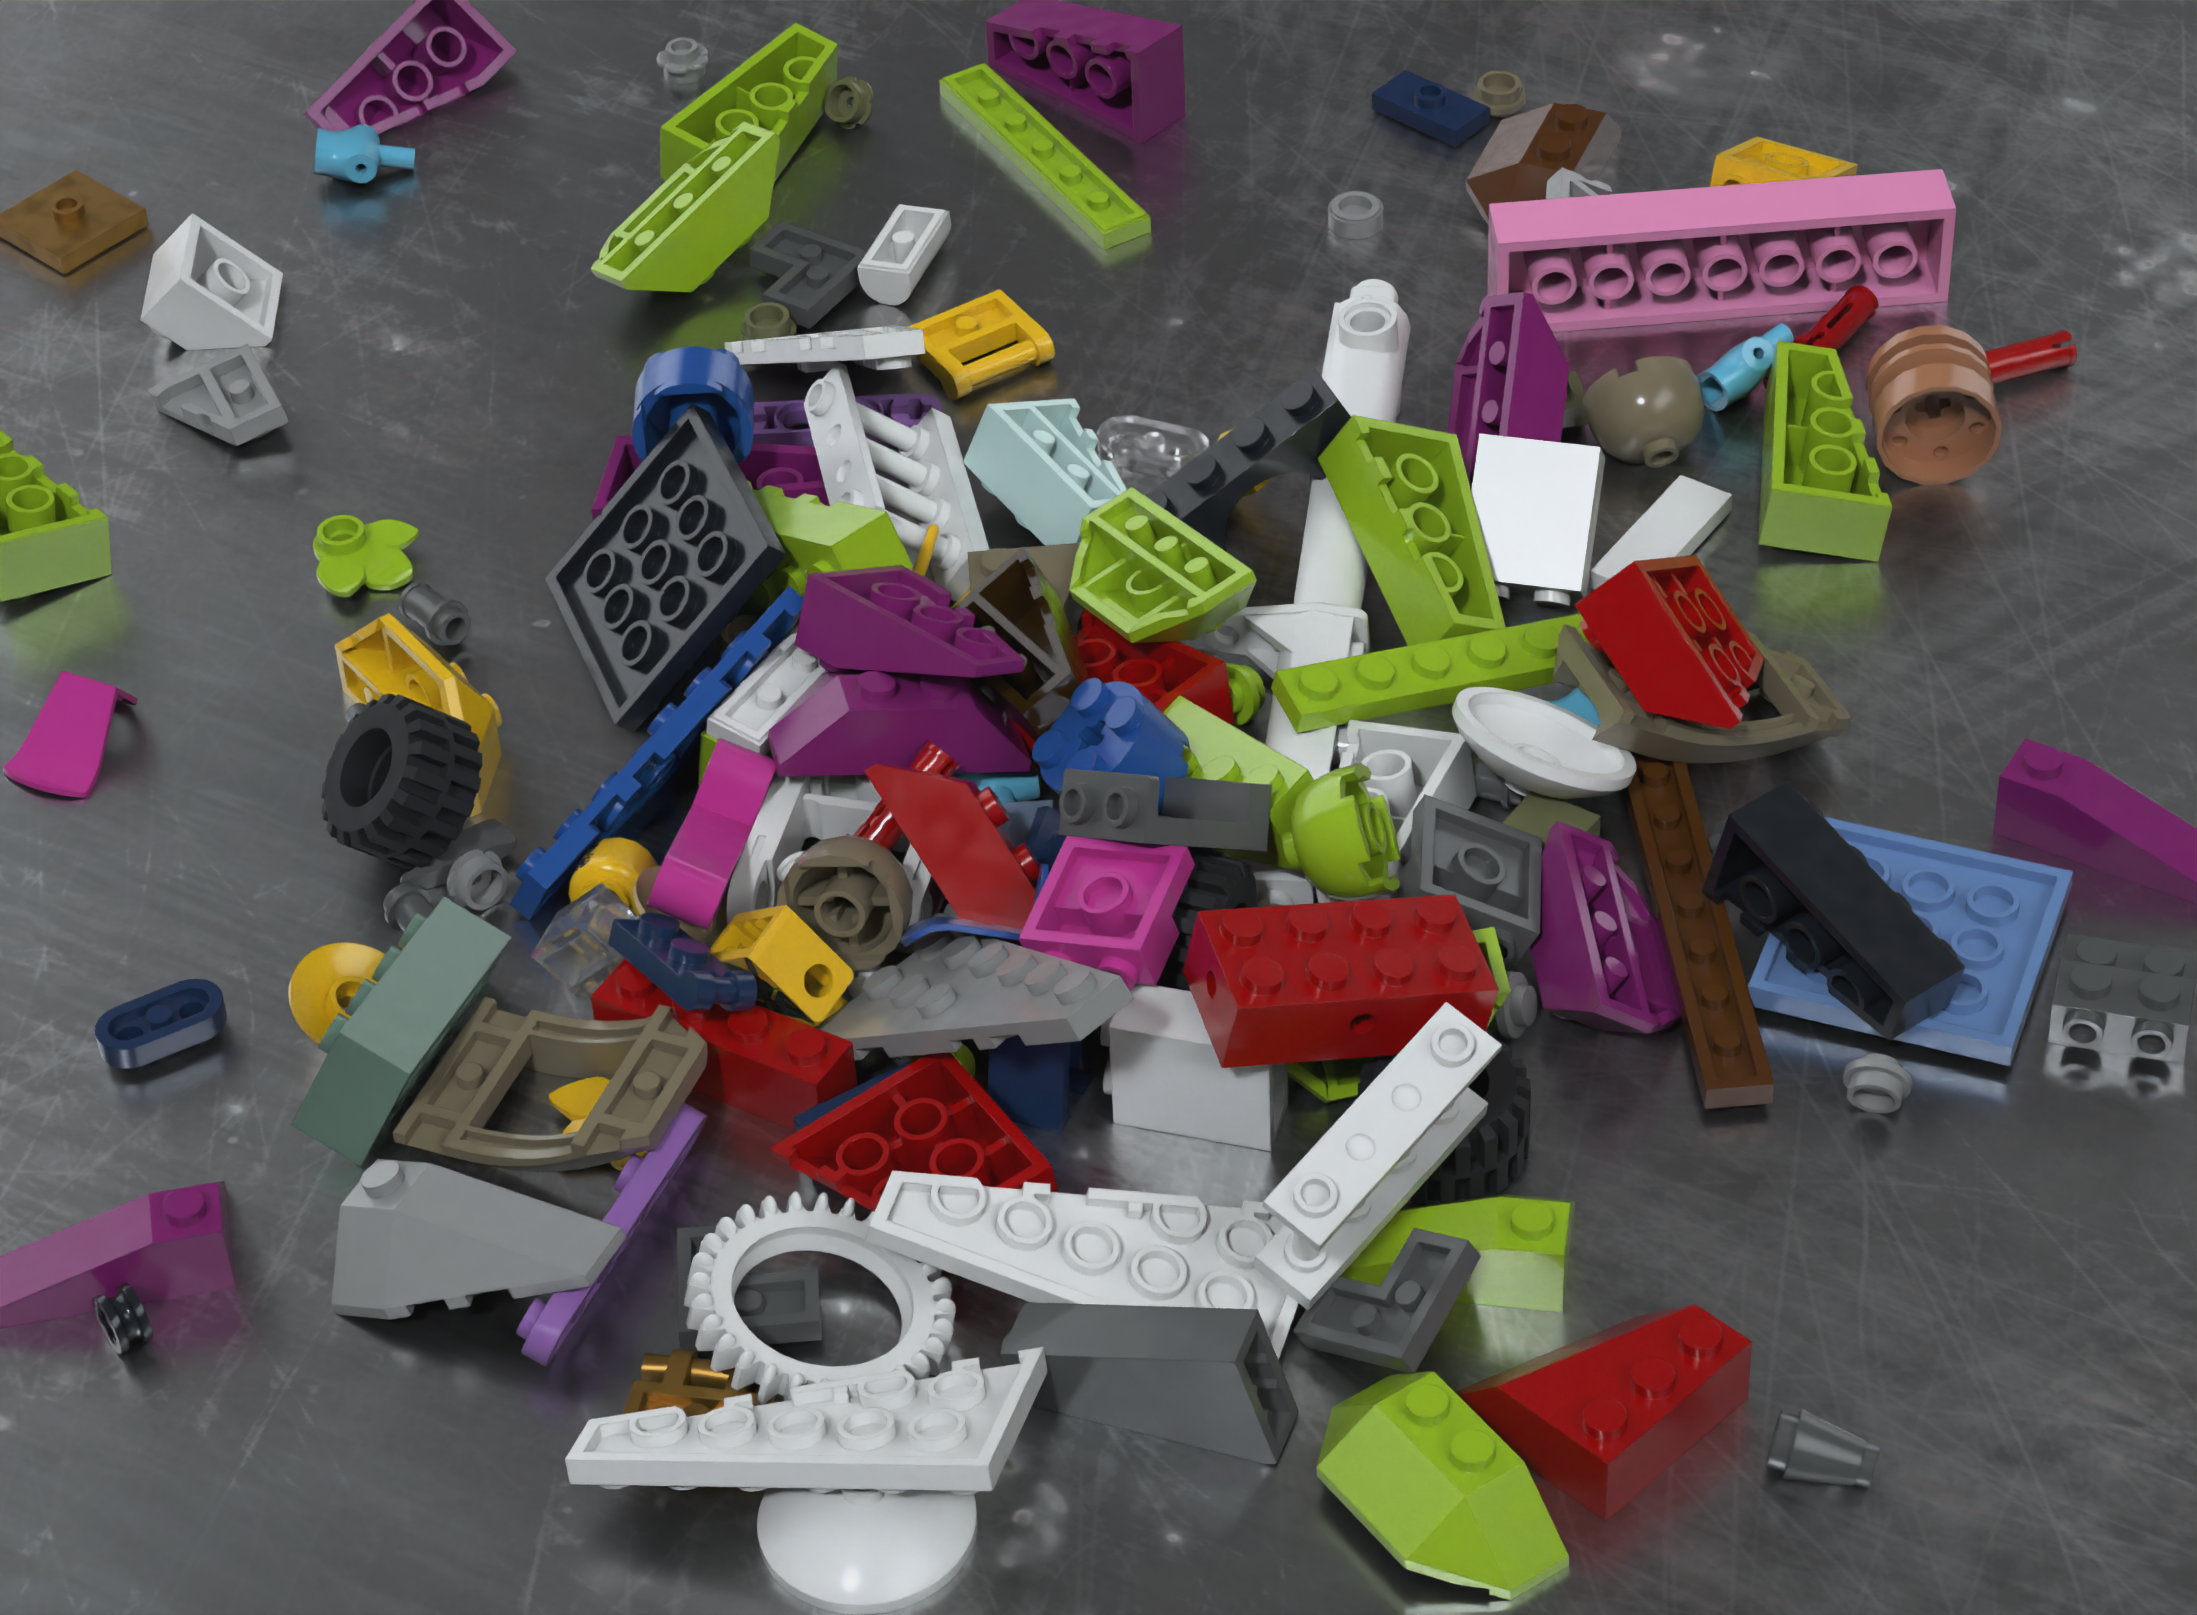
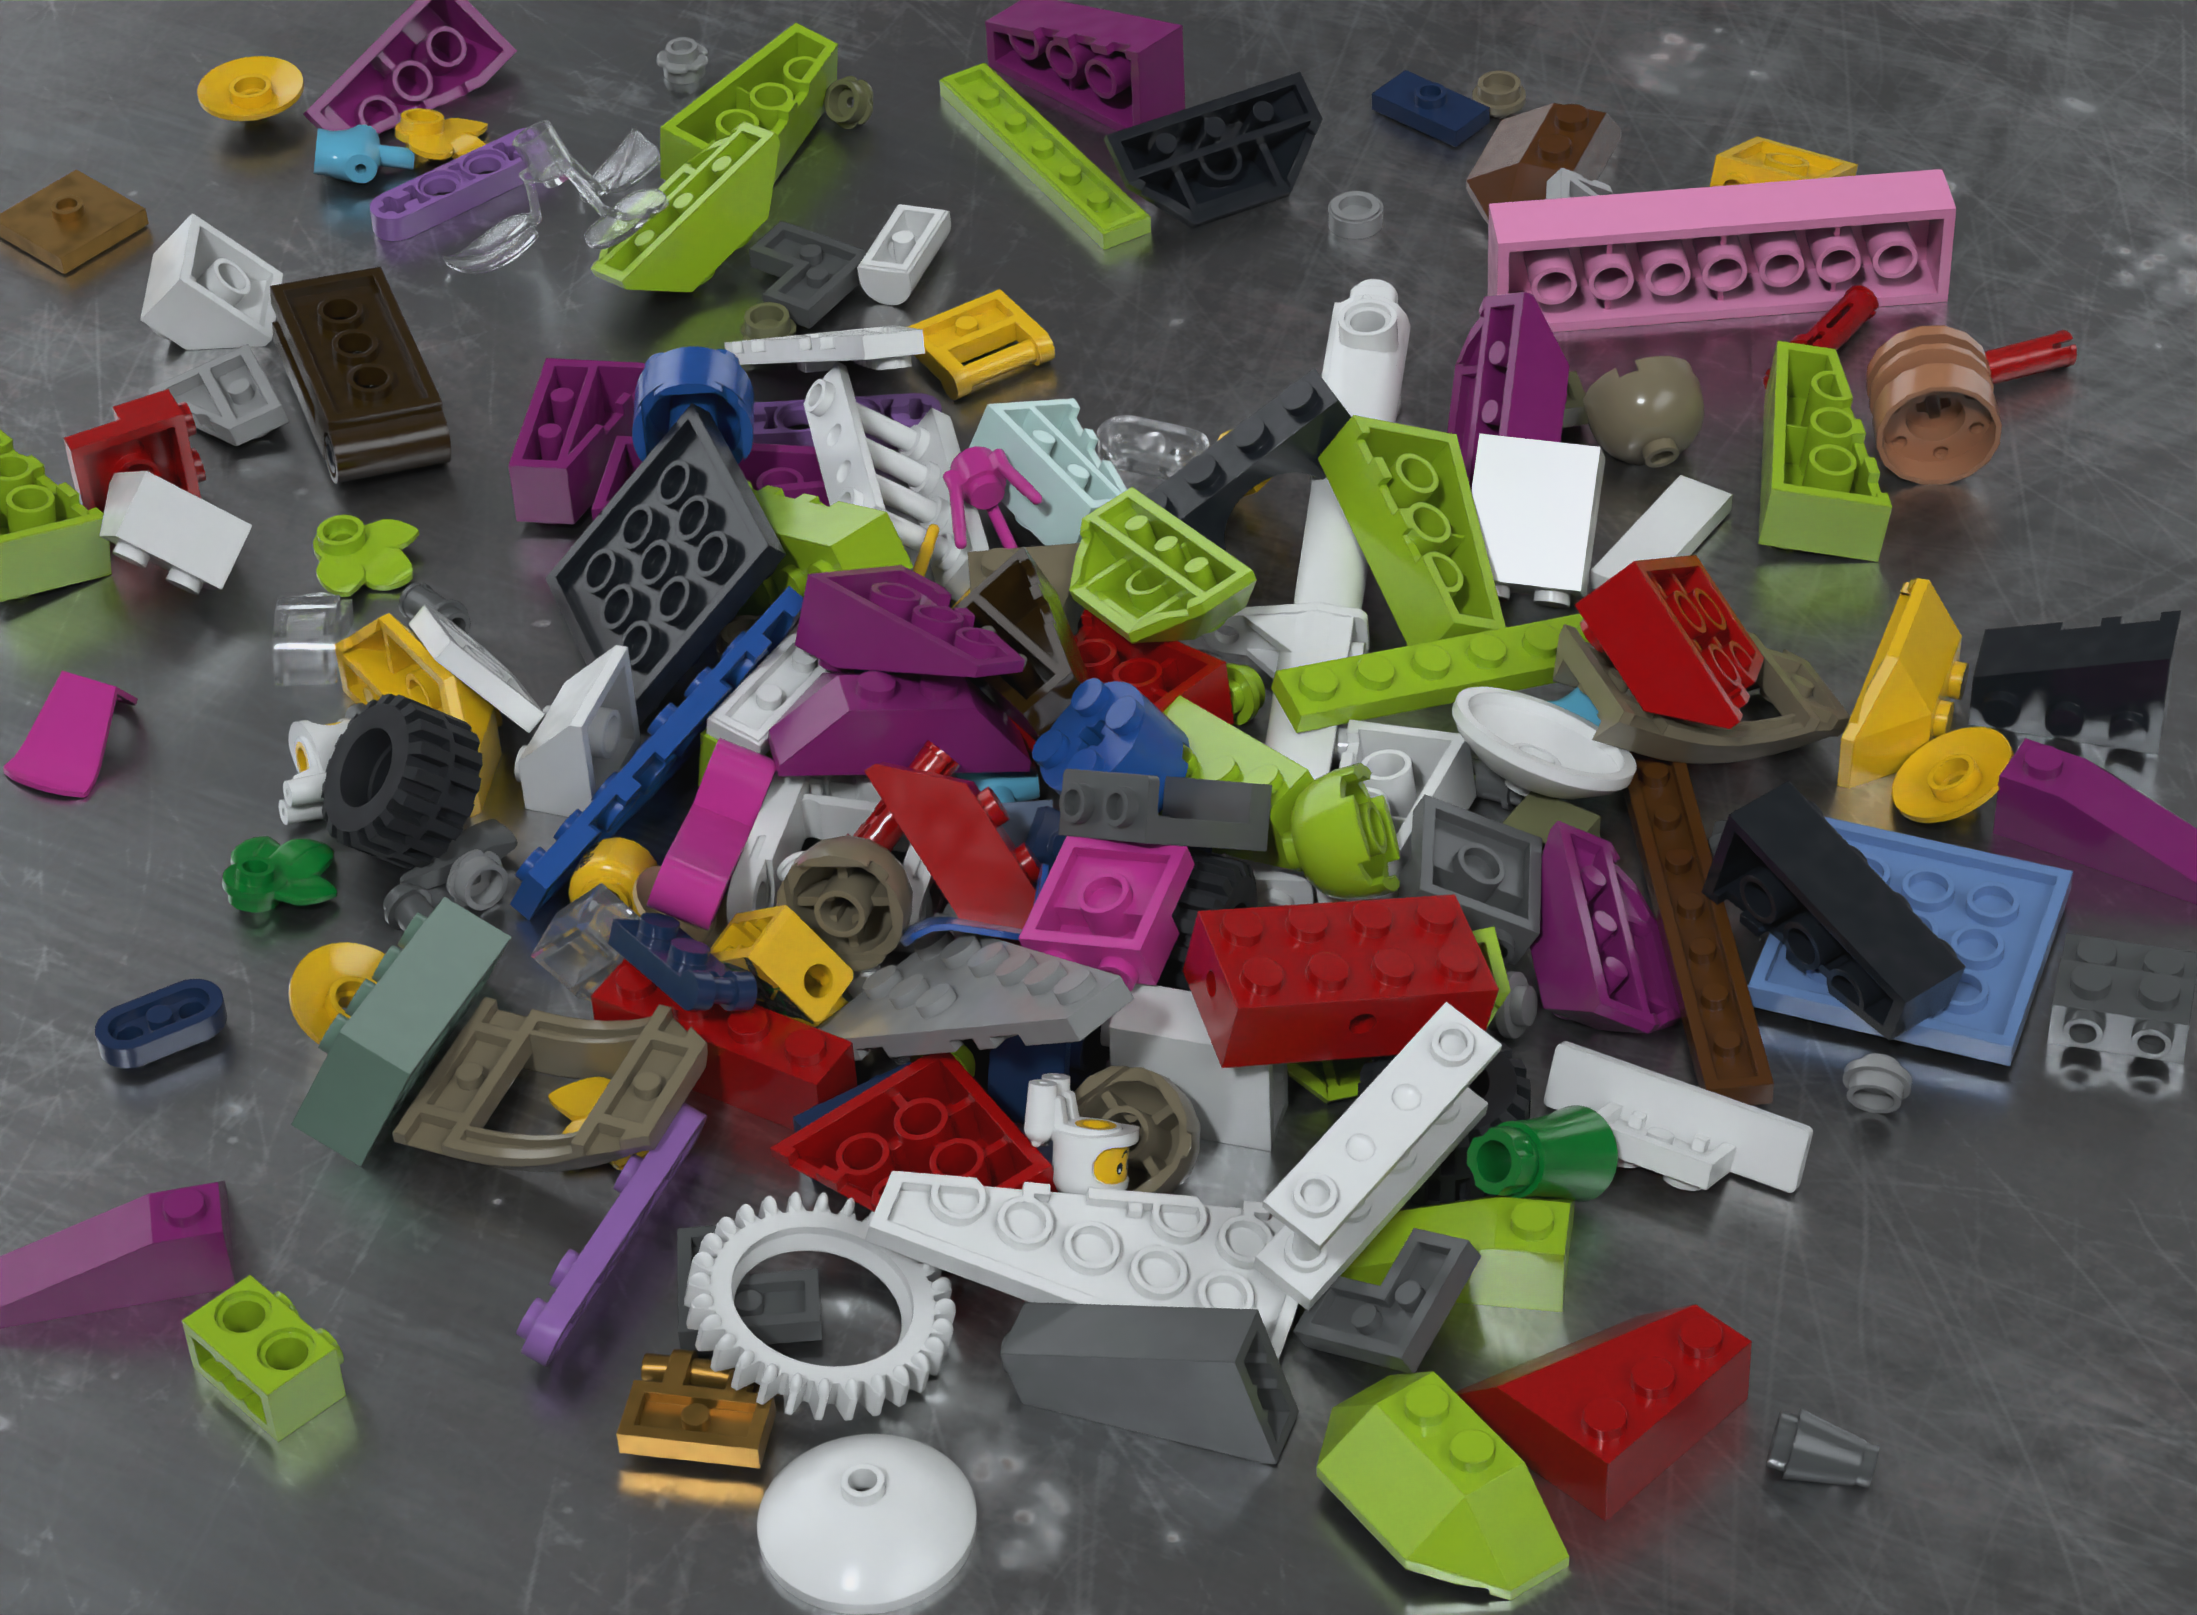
black bush [92,1282,153,1354] -> none
light grey wedge [331,1159,626,1320] -> none
white wing [565,1347,1048,1495] -> none
medium azure piece [1697,323,1794,411] -> none
none -> red plate [63,389,206,513]
none -> white slope [100,471,253,595]
none -> lime brick [182,1275,346,1442]
none -> yellow dish [197,56,304,121]
none -> green plate [222,836,337,913]
none -> dark brown hinge [270,267,451,484]
none -> clear brick [273,592,354,686]
none -> white piece [279,718,351,825]
none -> medium lavender beam [370,127,556,242]
none -> yellow plate [395,108,488,161]
none -> white tile [409,604,545,733]
none -> clear plant [442,120,669,274]
none -> magenta wedge [508,358,645,525]
none -> white slope [514,645,641,817]
none -> dark pink plant [943,446,1043,549]
none -> white piece [1024,1073,1140,1195]
none -> dark tan cylinder [1074,1066,1201,1194]
none -> black wedge [1104,72,1323,229]
none -> green plant [1467,1105,1618,1202]
none -> white bracket [1544,1041,1813,1193]
none -> yellow wedge [1837,578,1969,789]
none -> yellow dish [1891,727,2014,823]
none -> black wedge [1968,610,2181,755]

